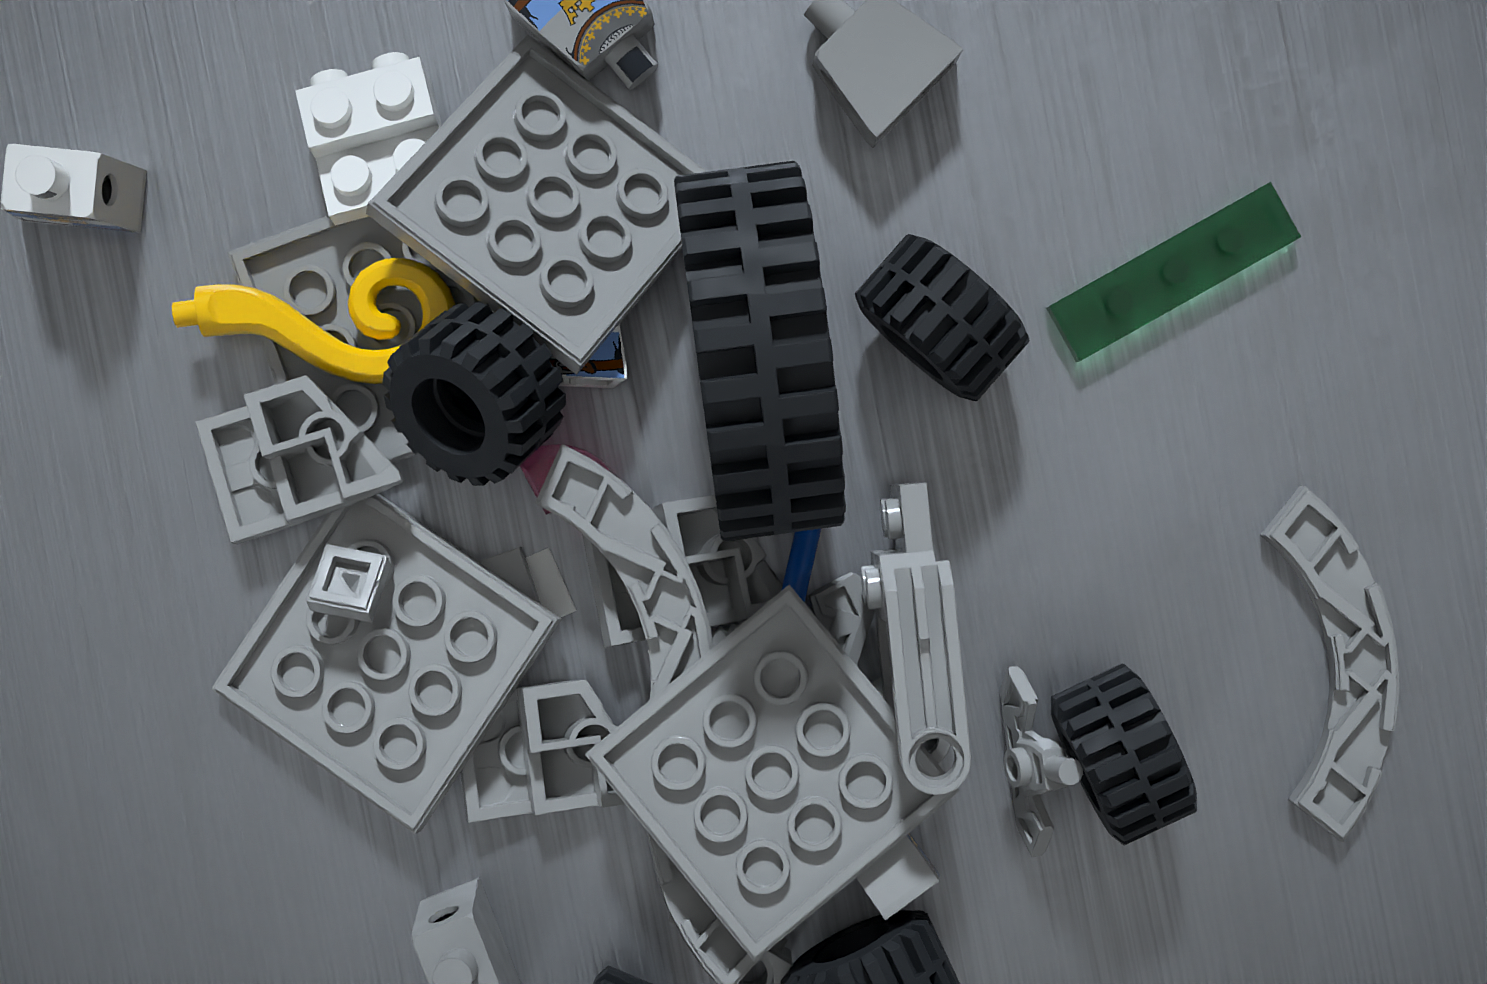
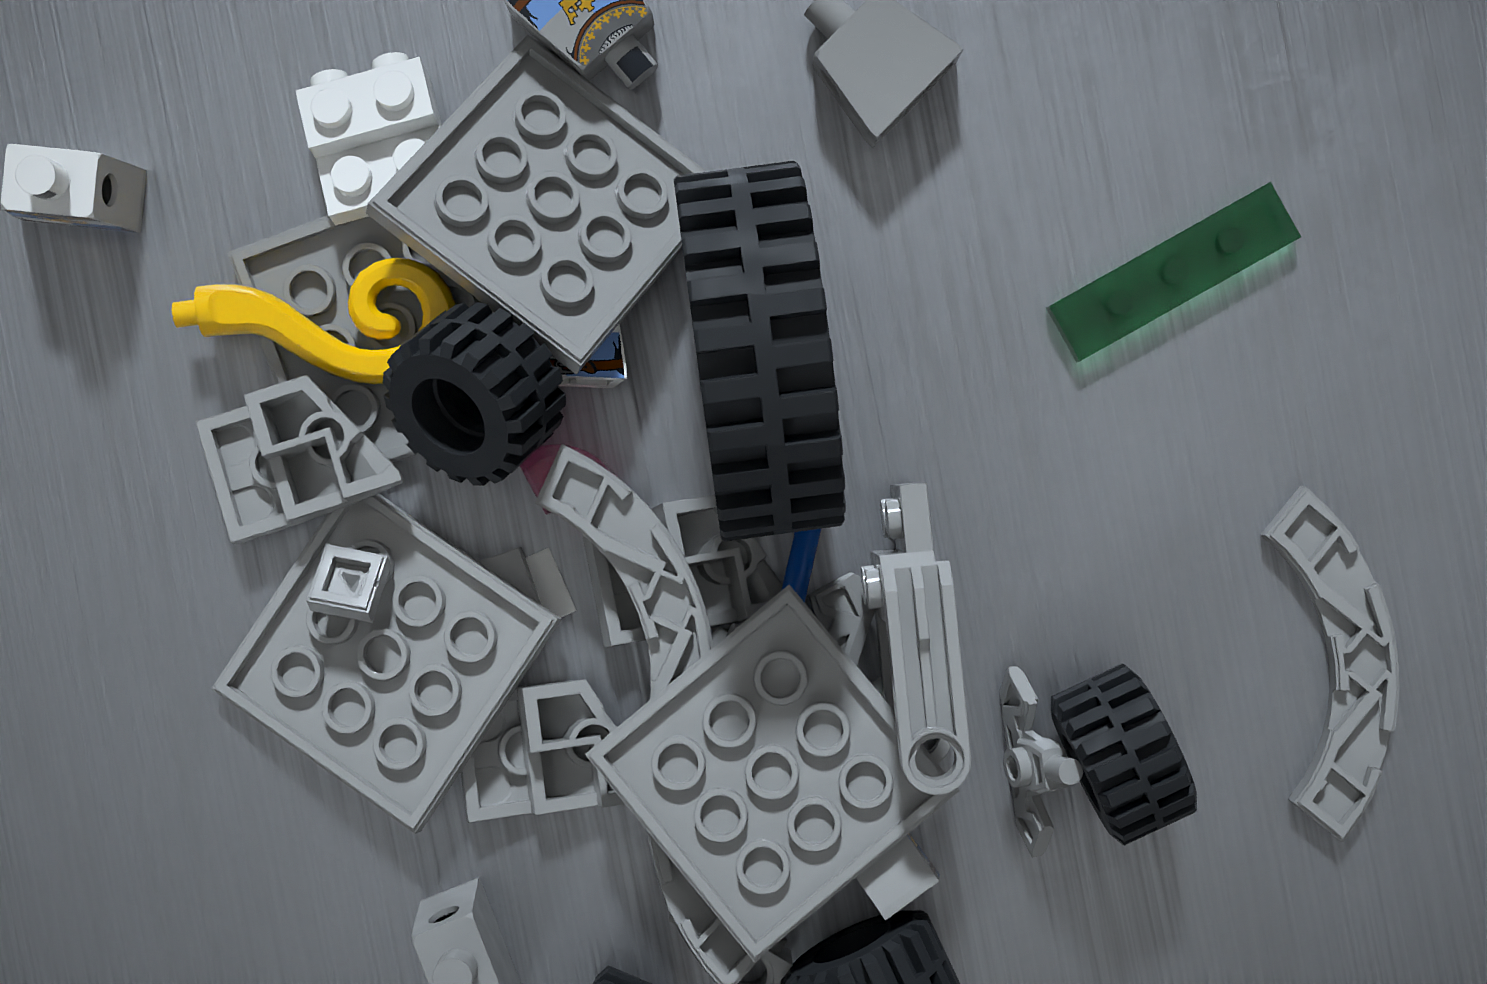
black tyre [855,234,1030,401] -> none

